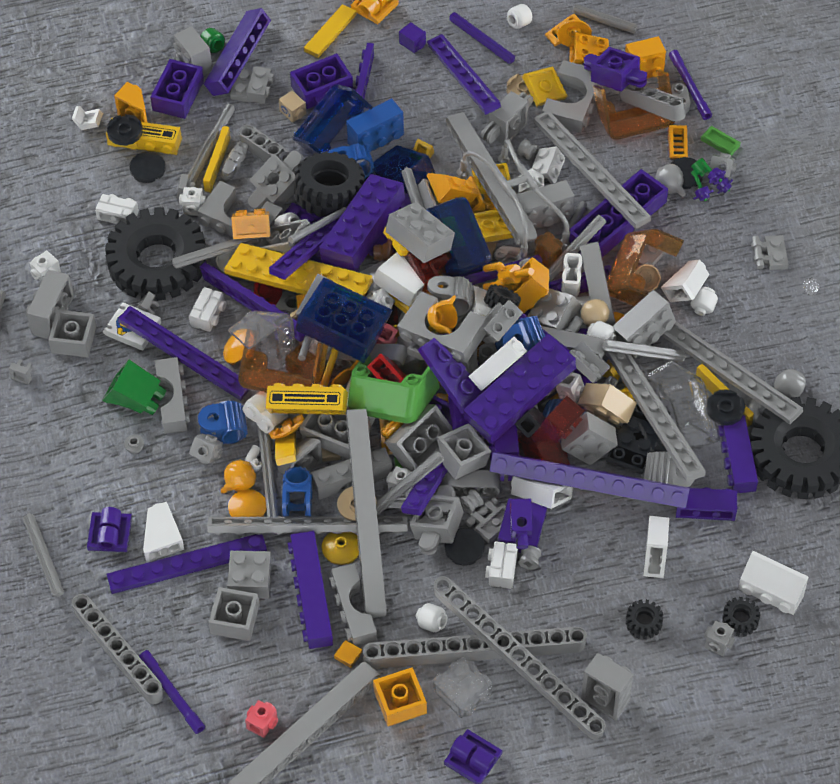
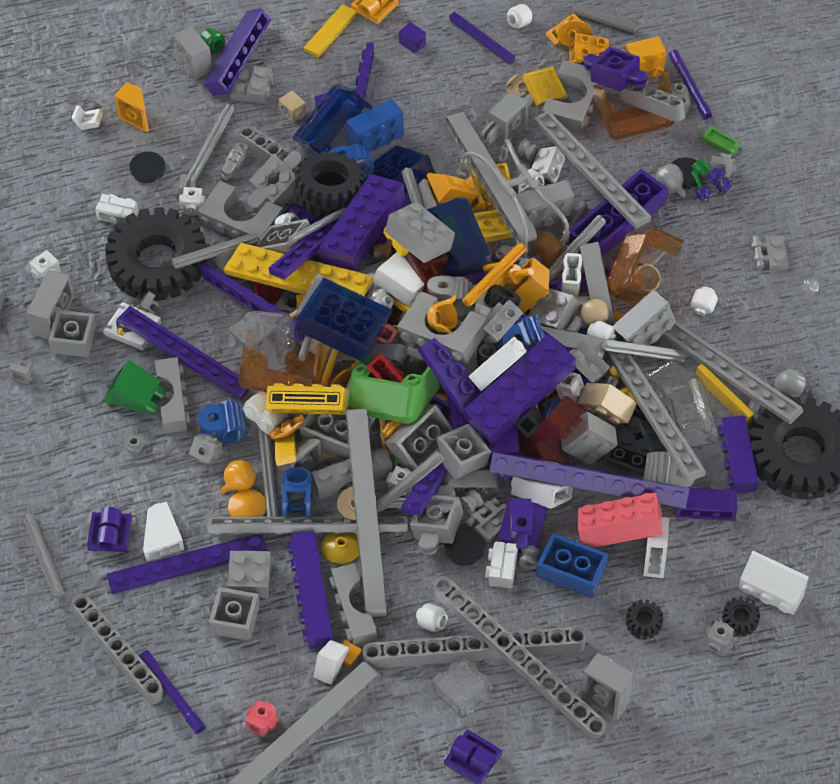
yellow brick [106,118,182,155] -> none
black tile [107,114,143,146] -> none
dark purple brick [150,59,204,119] -> none
white brick [189,287,227,332] -> none
yellow tile [203,126,231,193] -> none
light orange dish [223,329,253,365] -> none
light orange bracket [231,208,270,239] -> none
white arm [245,445,262,472] -> none
dark purple brick [290,53,353,109] -> none
light orange brick [373,667,427,726] -> none
yellow slope [411,139,434,162] -> none
dark purple plate [427,34,501,115] -> none
white slope [661,259,709,302] -> none
light orange slope [668,125,688,159] -> none
black tile [706,389,746,425] -> none
none -> white slope [313,640,349,686]
none -> light orange axle [462,243,526,307]
none -> blue brick [536,533,608,598]
none -> coral brick [578,492,663,548]

